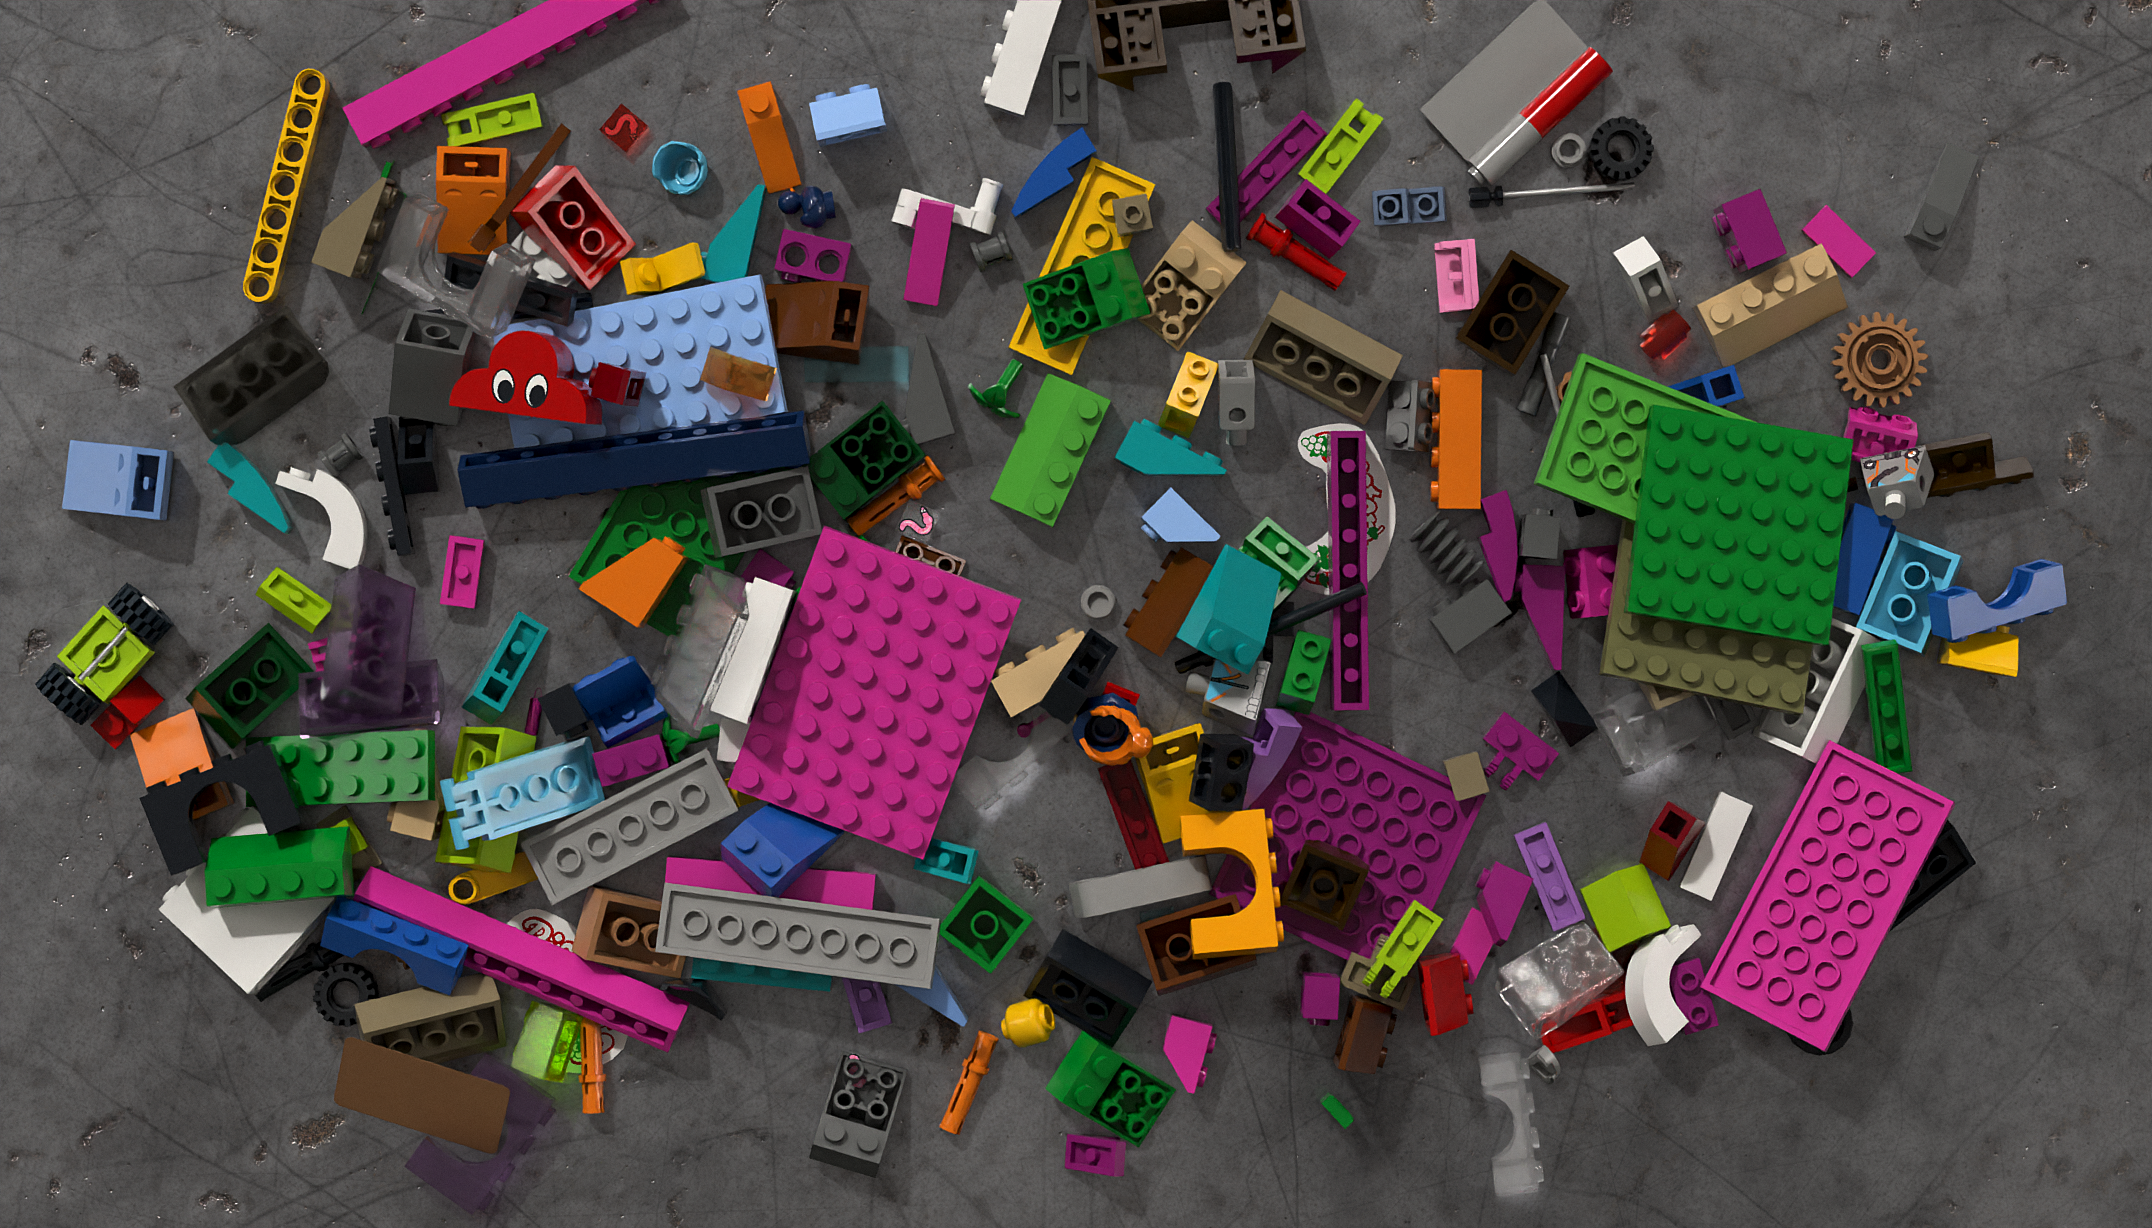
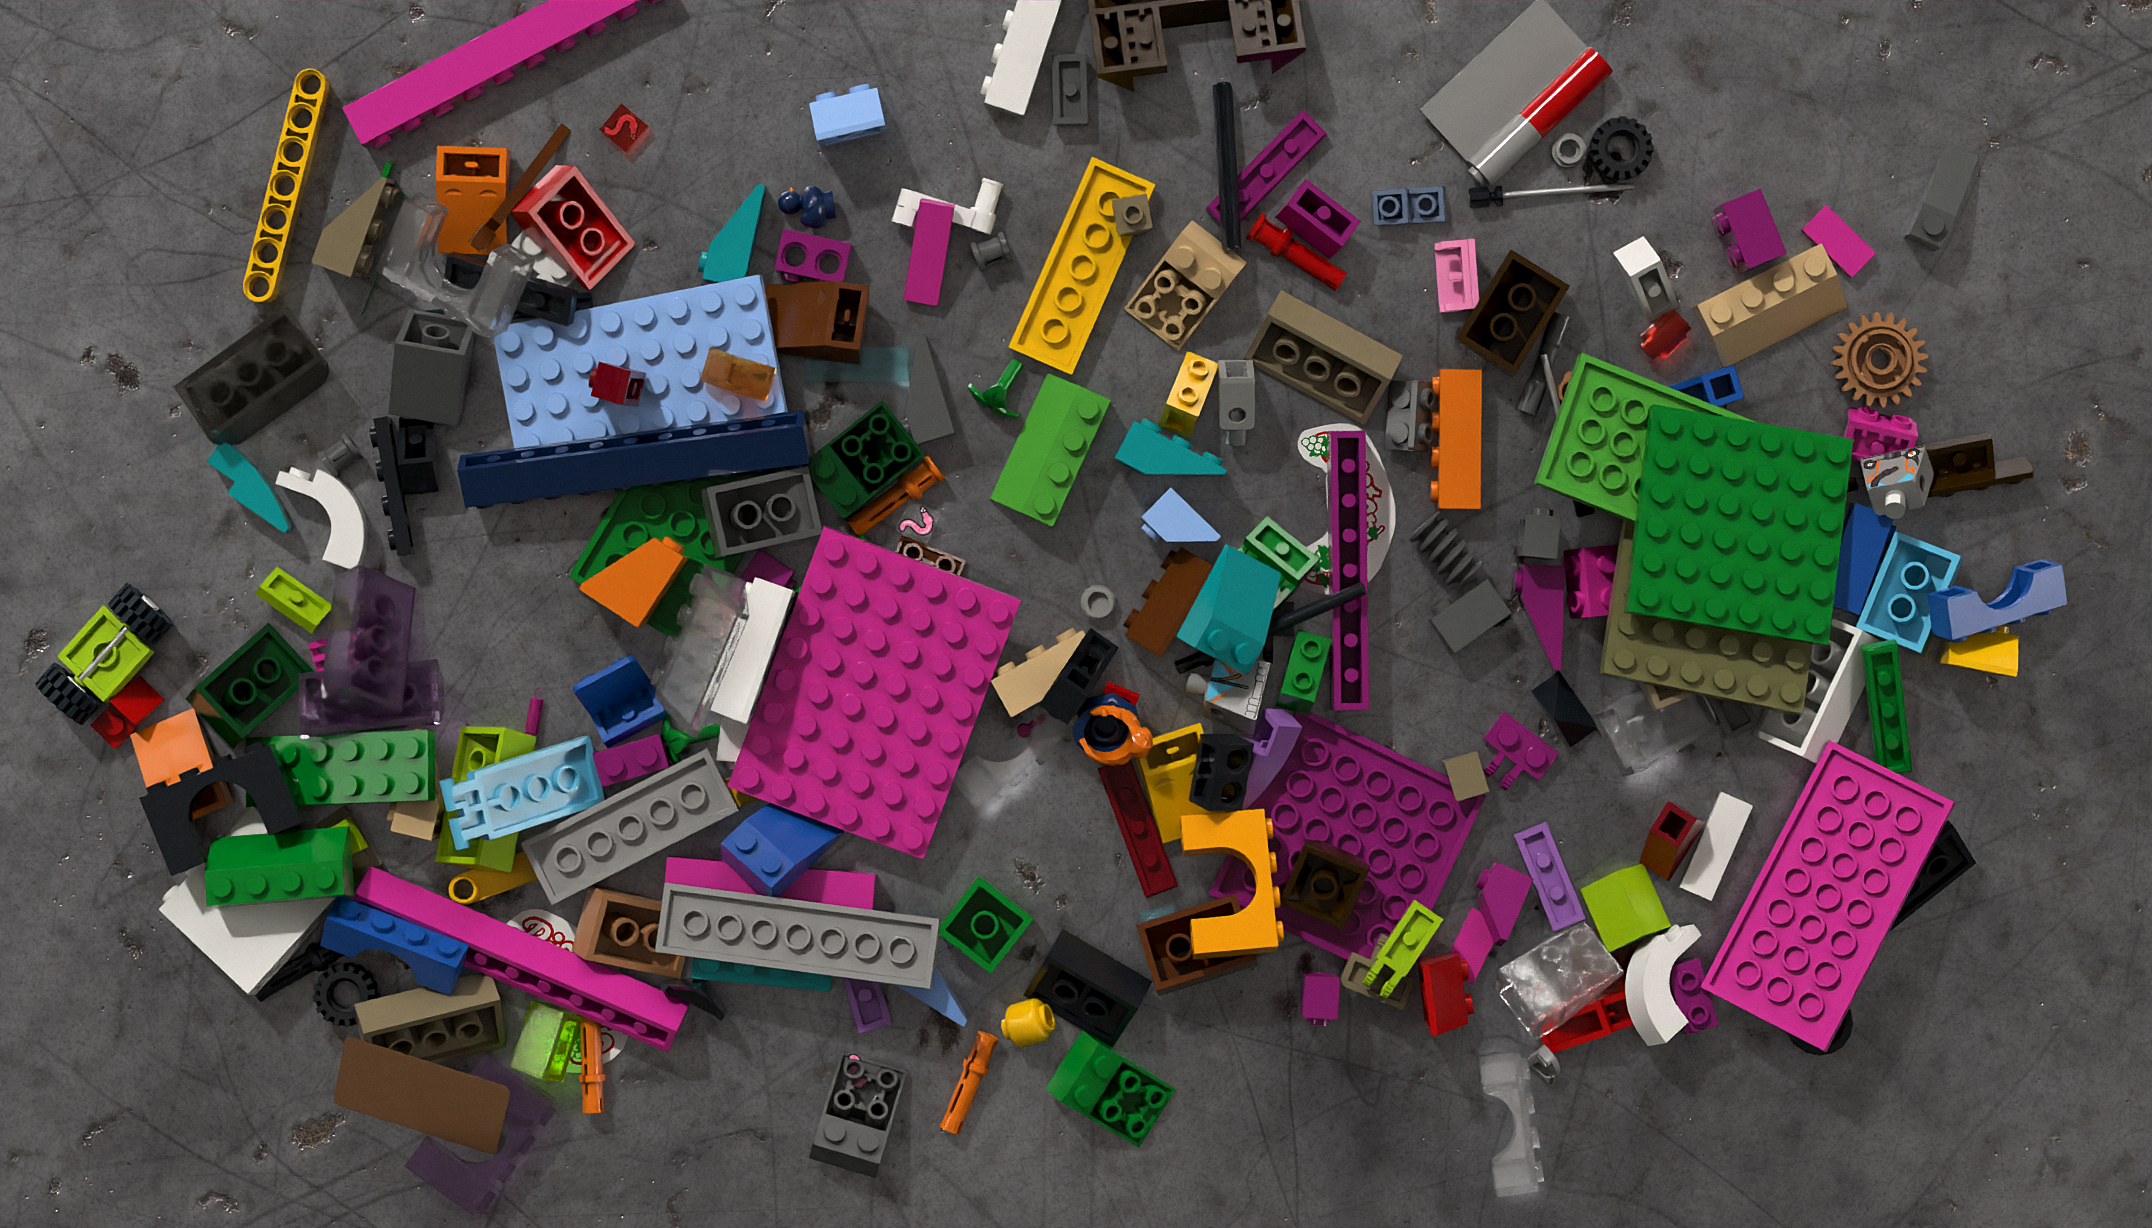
medium blue slope [62,440,174,521] -> none
dark pink plate [440,535,485,609] -> none
lime plate [441,93,544,147] -> none
red brick [449,331,603,425] -> none
teal slope [461,611,549,725] -> none
black brick [538,682,592,739] -> none
yellow bracket [620,242,705,295] -> none
medium azure hair [652,141,708,195] -> none
orange slope [737,81,802,194] -> none
teal slope [913,837,979,885] -> none
blue slope [1011,127,1097,219] -> none
green slope [1023,248,1151,350] -> none
magenta slope [1065,1134,1126,1177] -> none
light grey beam [1068,855,1213,918] -> none
dark pink slope [1162,1014,1217,1094] -> none
lime plate [1298,98,1384,194] -> none
green tile [1320,1092,1354,1129] -> none
reddish brown slope [1333,994,1397,1074] -> none
magenta slope [1477,490,1518,602] -> none

